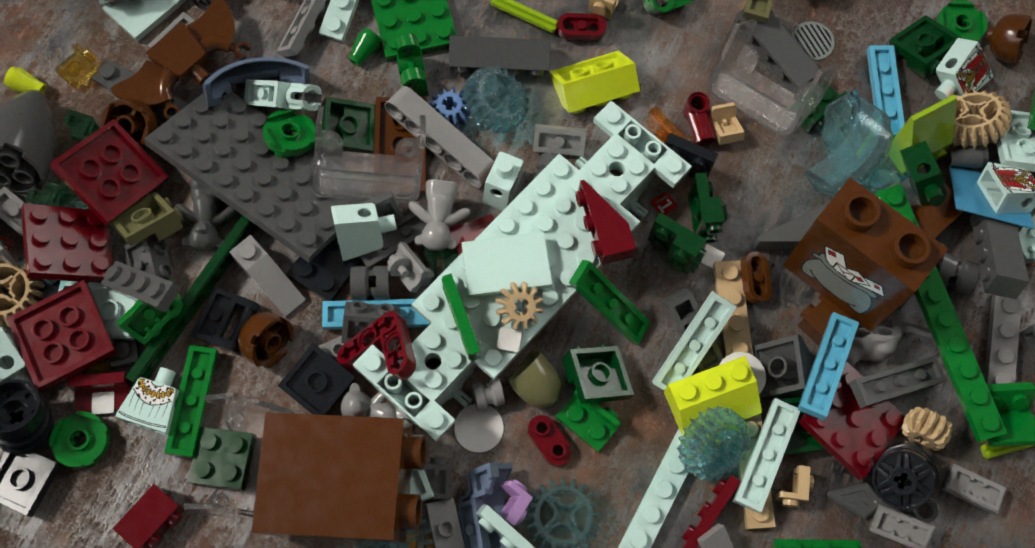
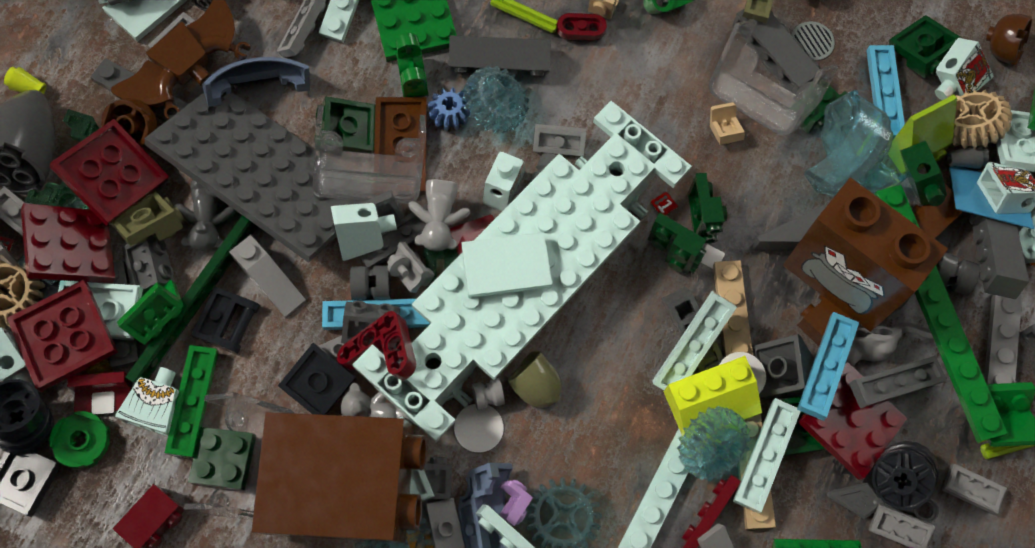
clear yellow bracket [55,44,98,89] -> none
dark grey plate [101,261,181,312] -> none
reddish brown cylinder [238,312,293,368] -> none
light aqua plate [244,79,322,111] -> none
green plate [263,109,316,159] -> none
black plate [286,241,362,301] -> none
green cone [348,28,381,67] -> none
light grey beam [385,86,494,188] -> none
green tile [441,273,480,361] -> none
tan gear [495,282,544,330] -> none
white sticker [497,327,522,352] -> none
dark red plate [528,415,572,467] -> none
neon yellow slope [549,50,640,114] -> none
green bracket [555,390,621,453] -> none
dark green plate [562,344,634,404] -> none
green plate [569,260,651,344] -> none
dark red slope [575,180,636,265] -> none
clear orange plate [646,106,687,144] -> none
black plate [665,133,718,179] -> none
dark red piece [683,92,717,146] -> none
reddish brown plate [740,251,772,305] -> none
tan bracket [775,465,814,508] -> none
tan gear [901,407,953,451] -> none
green plate [936,0,988,42] -> none

